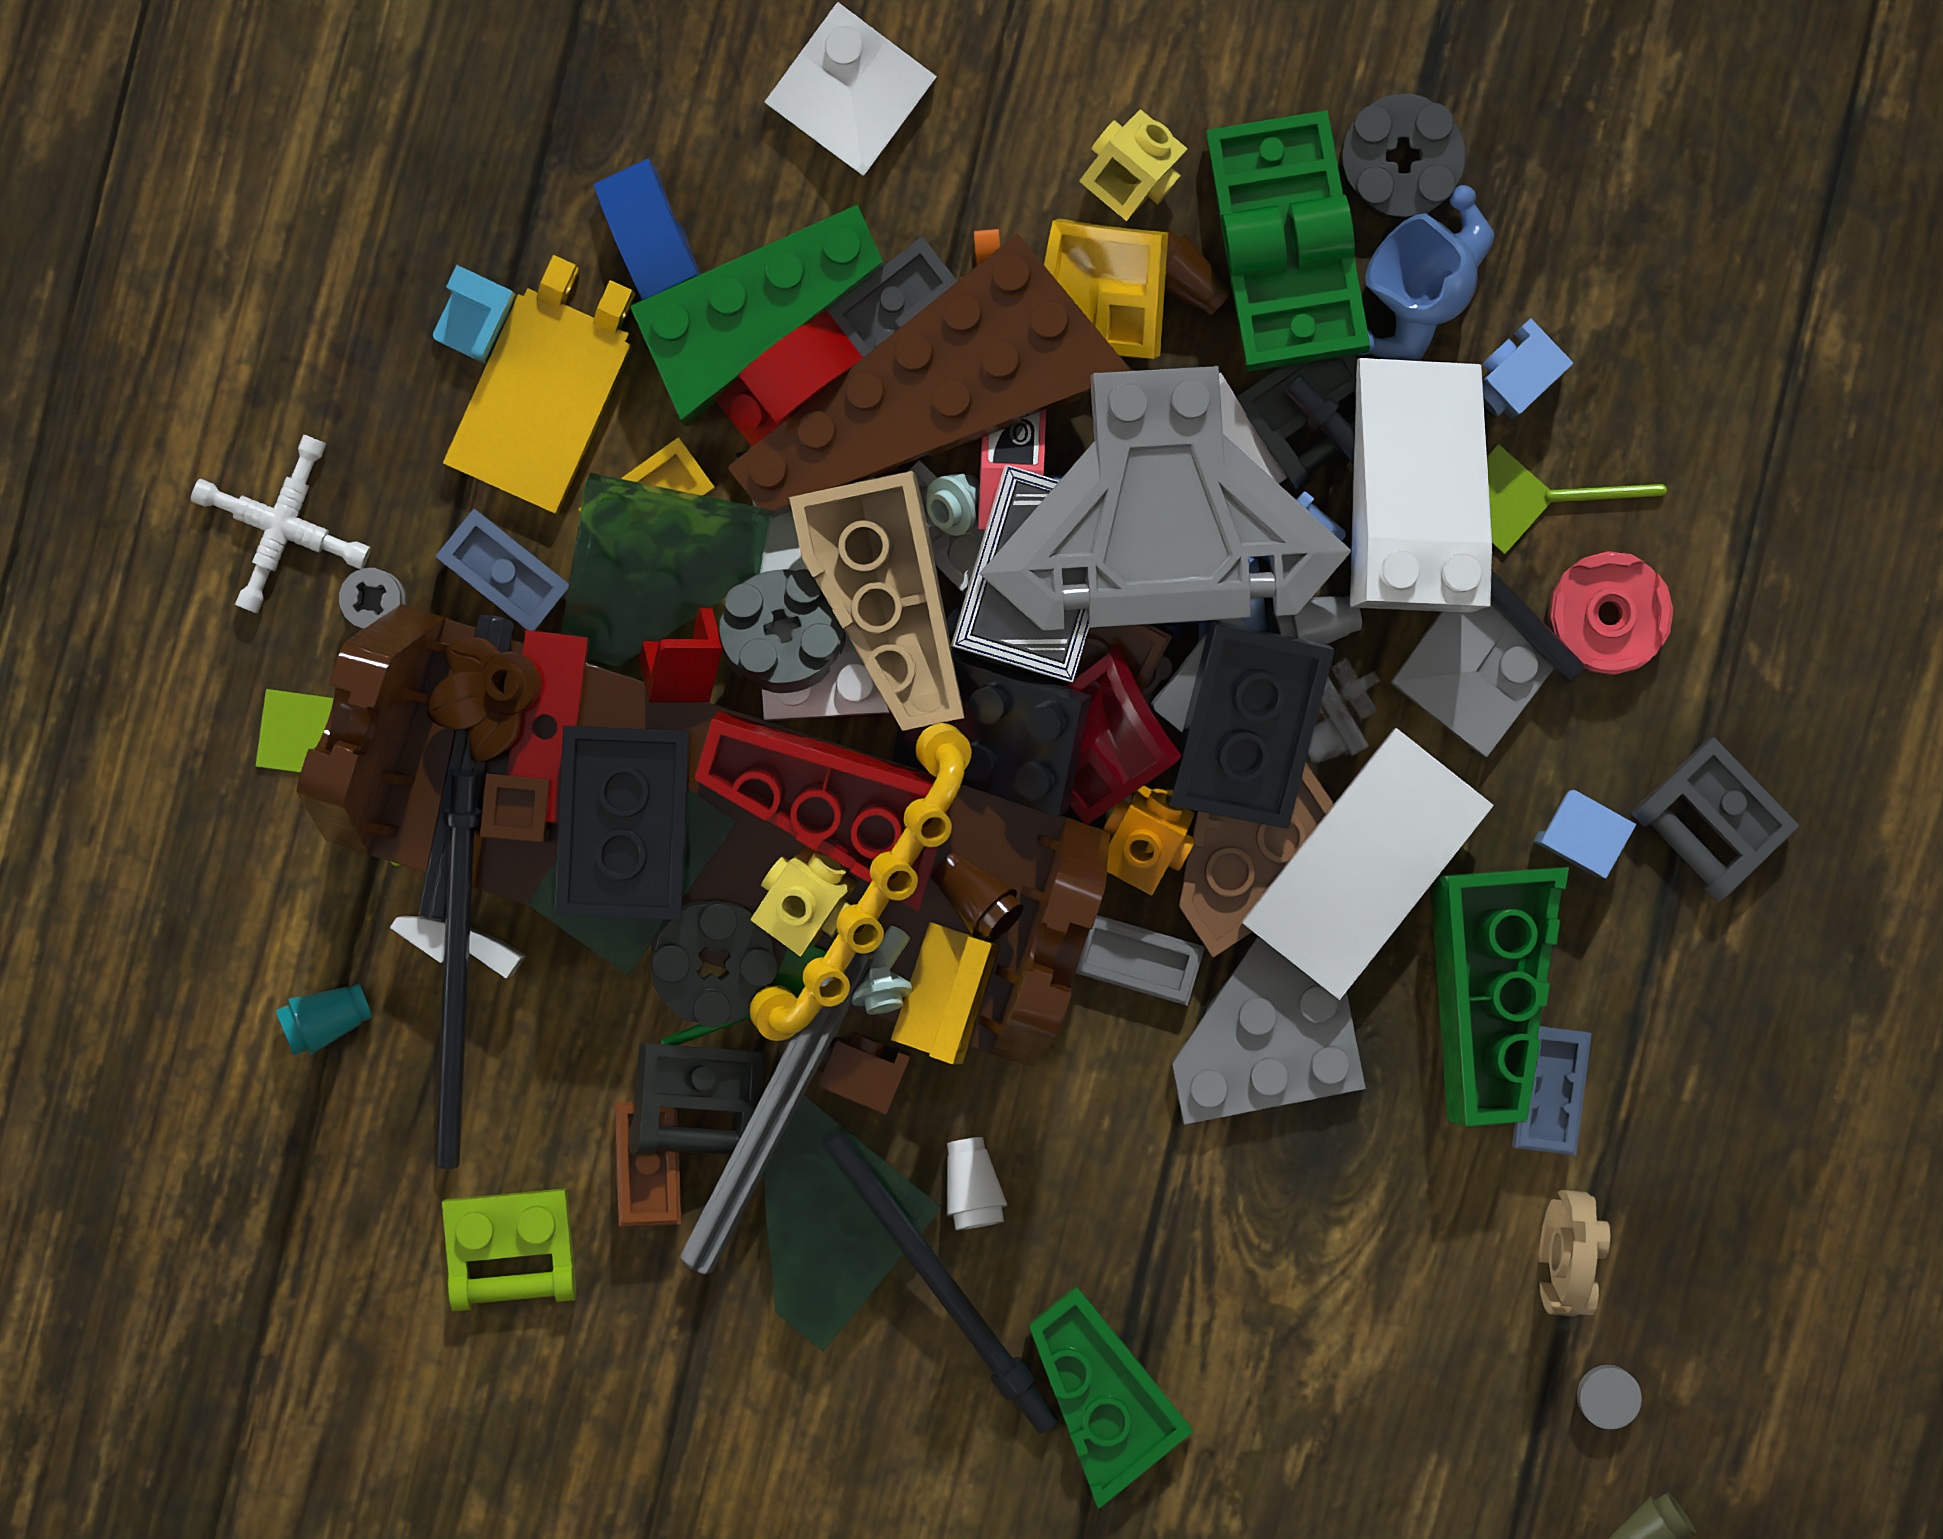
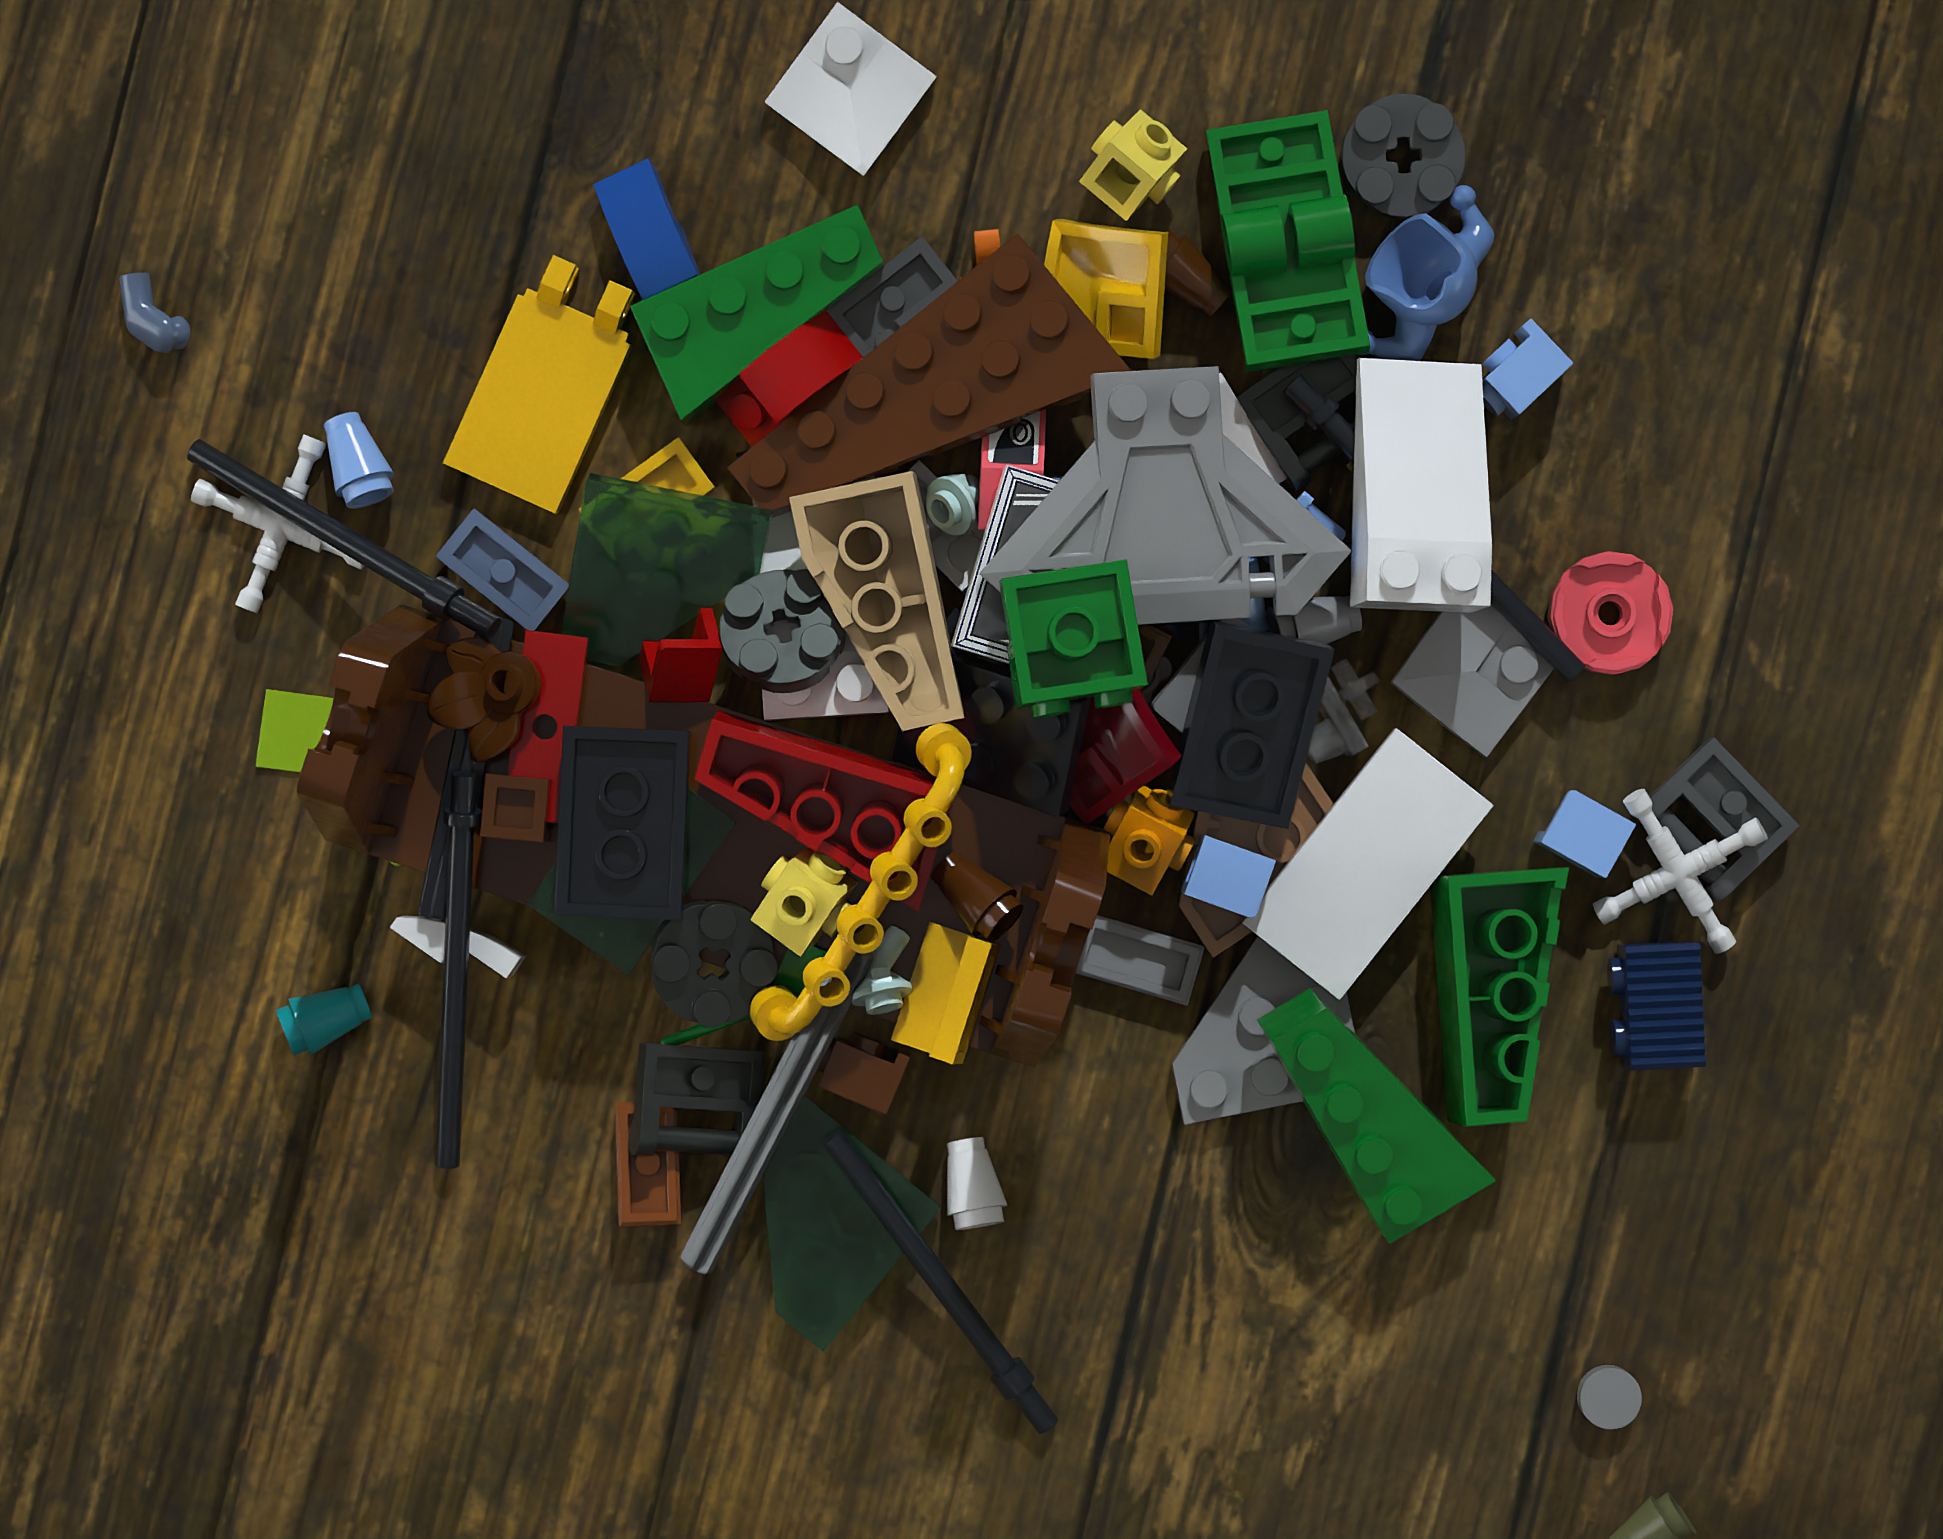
light grey wheel [339,568,407,629] -> none
medium azure panel [433,265,517,365] -> none
lime plate [442,1188,576,1312] -> none
green wing [1029,1285,1194,1509] -> none
lime piece [1487,444,1667,554] -> none
sand blue plate [1512,1026,1592,1156] -> none
tan plate [1539,1190,1610,1316] -> none
none -> sand blue arm [119,273,191,353]
none -> black bar [187,439,501,640]
none -> light blue cone [324,412,394,509]
none -> green plate [999,559,1148,718]
none -> light blue panel [1181,835,1276,918]
none -> green wedge [1257,988,1496,1244]
none -> white piece [1593,789,1768,954]
none -> dark blue brick [1607,941,1706,1070]

